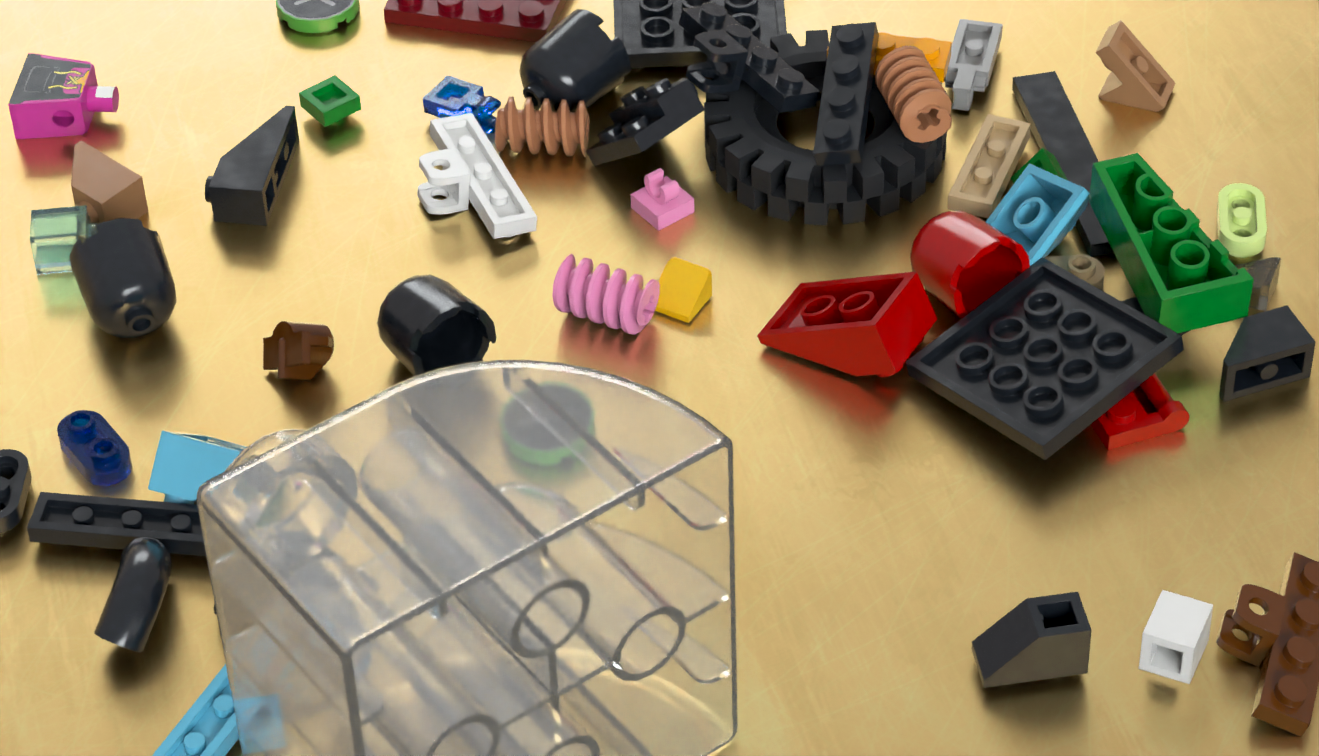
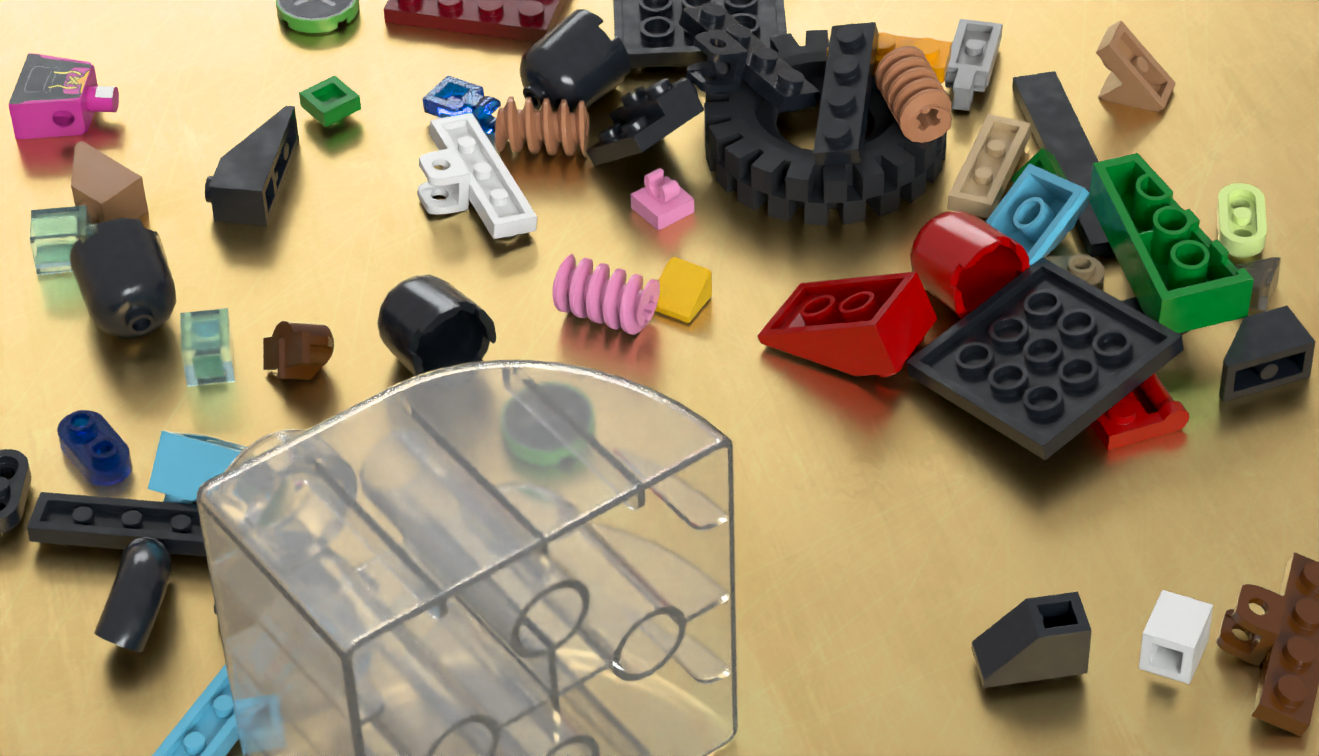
none -> clear light blue brick [180,308,235,386]

